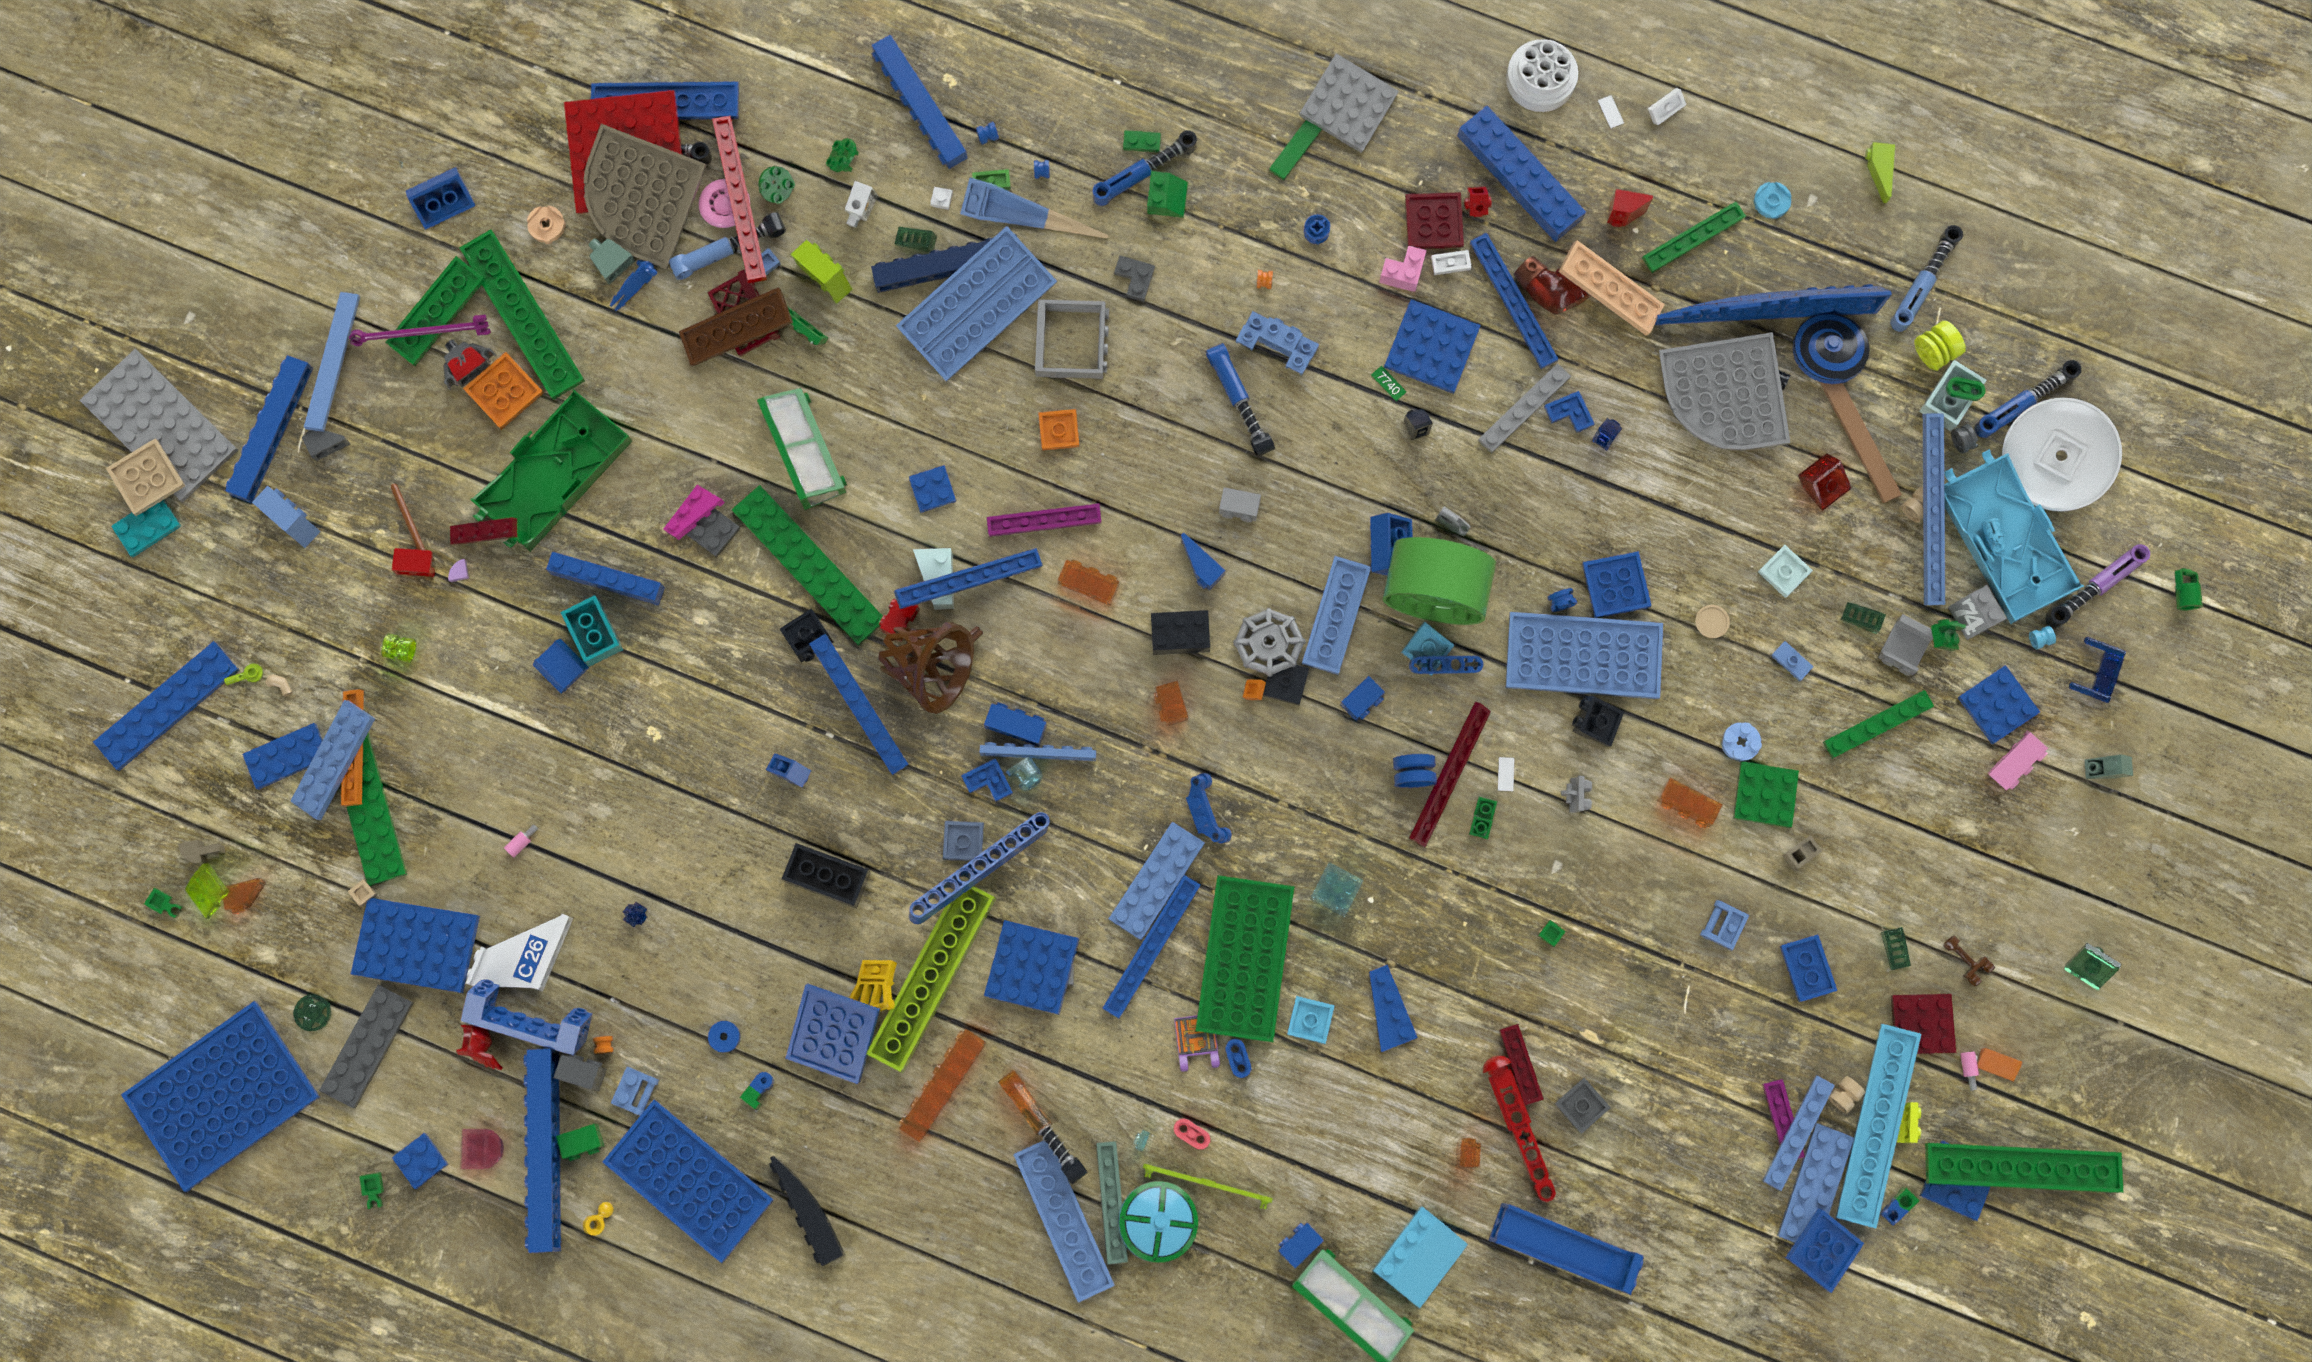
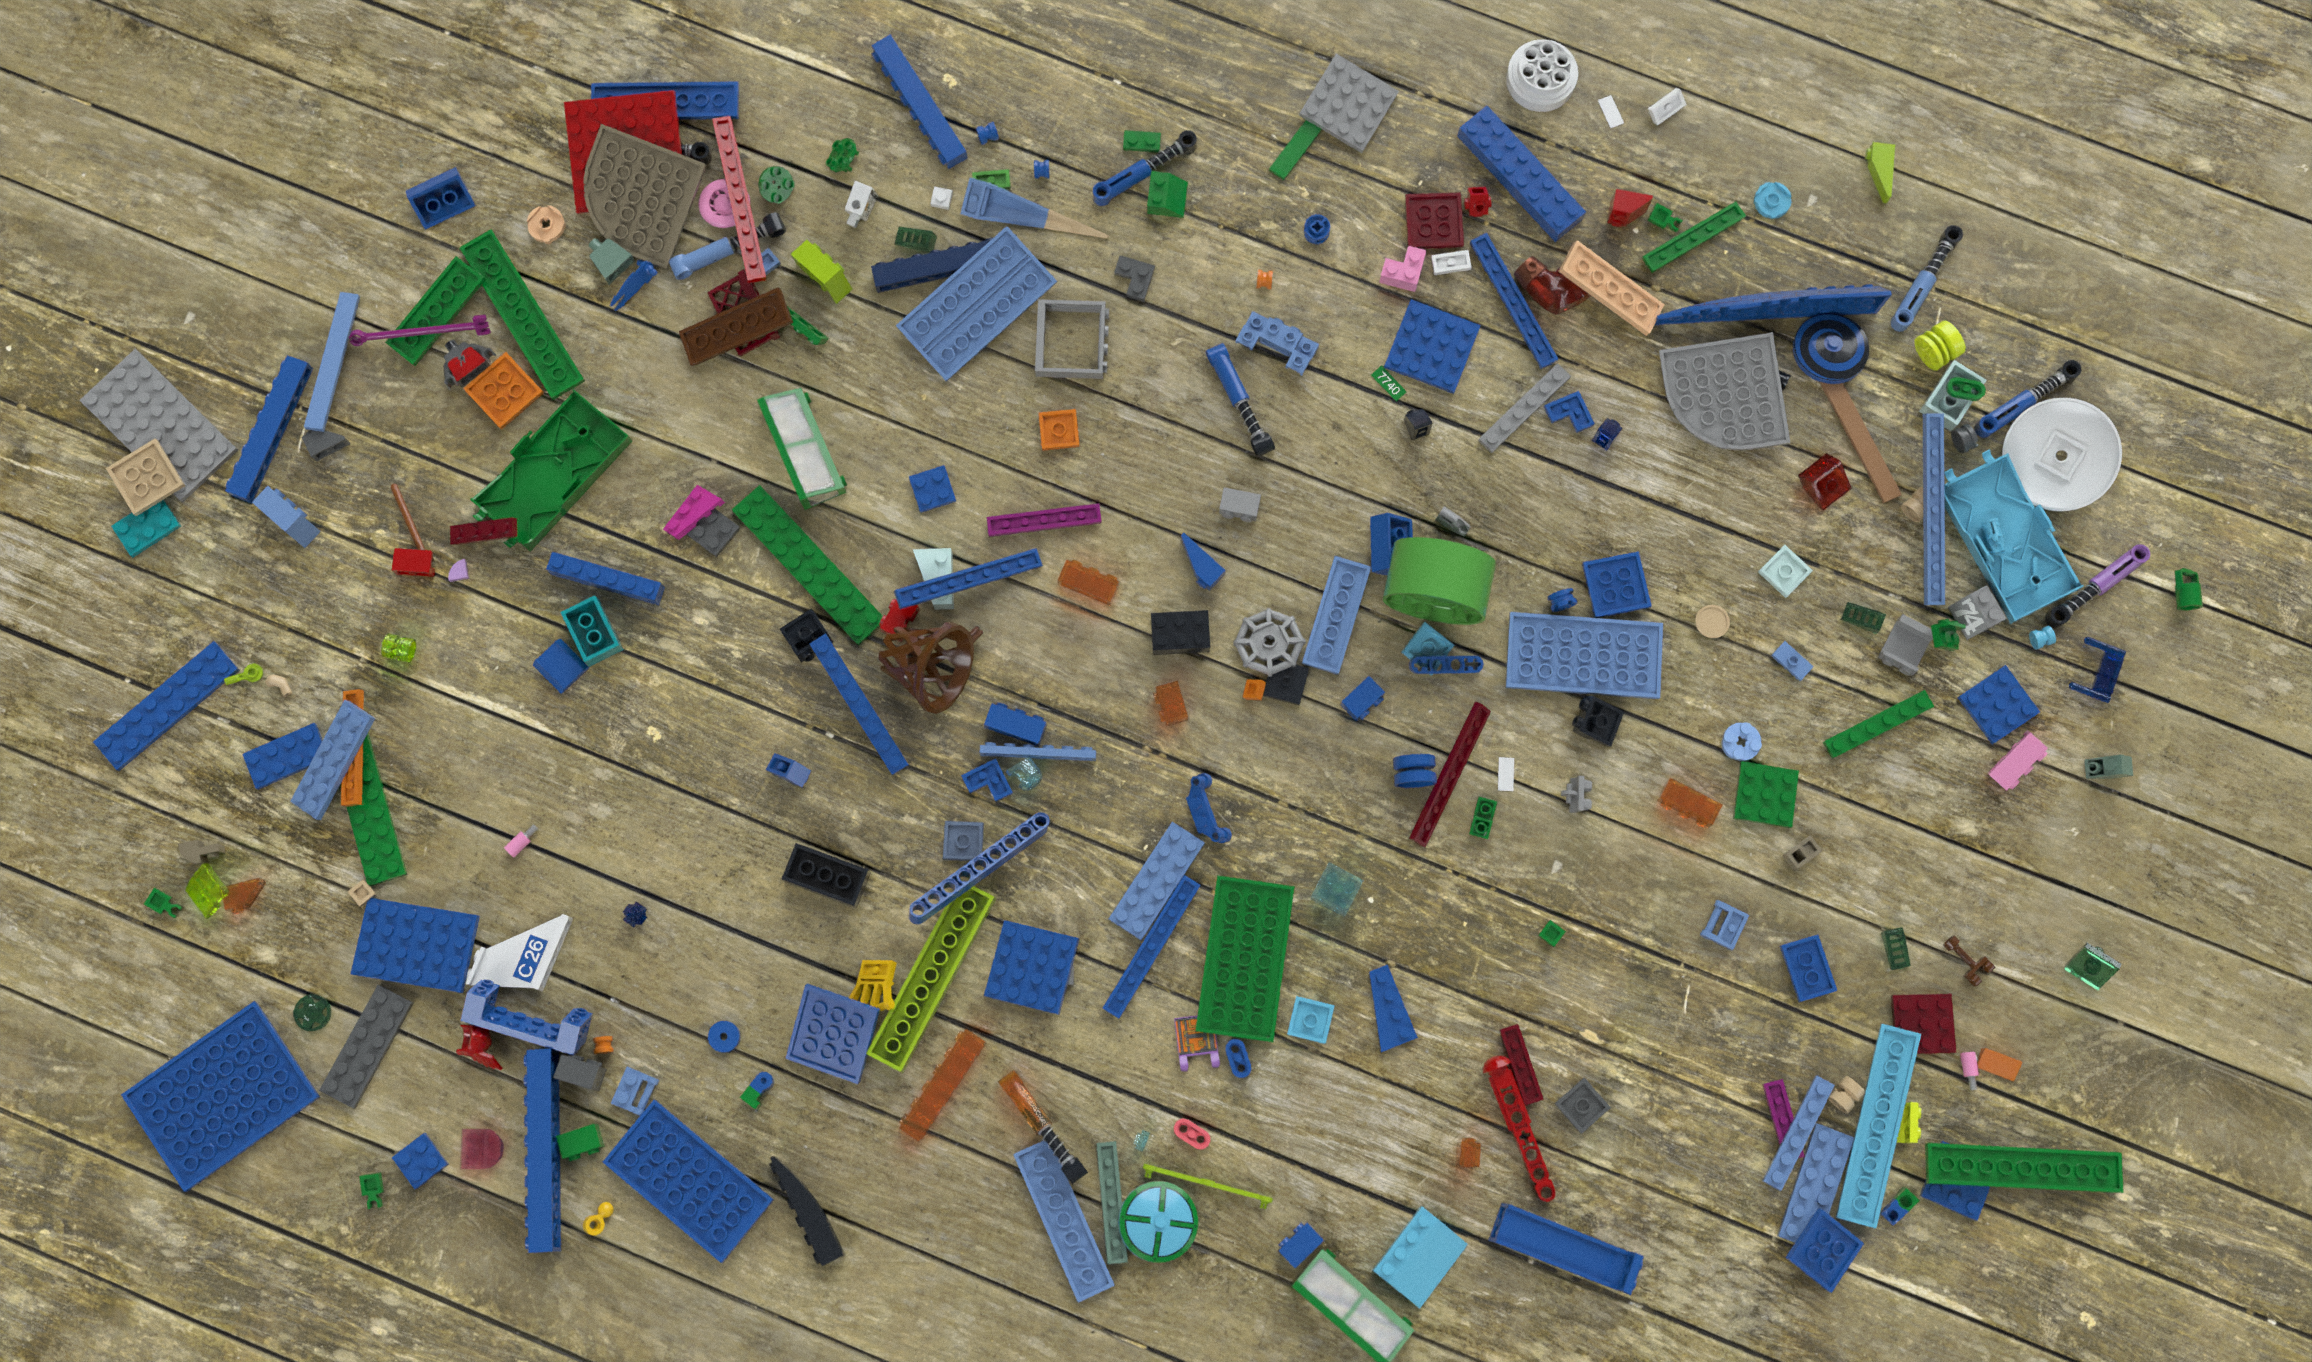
none -> green plate [1647,203,1683,232]

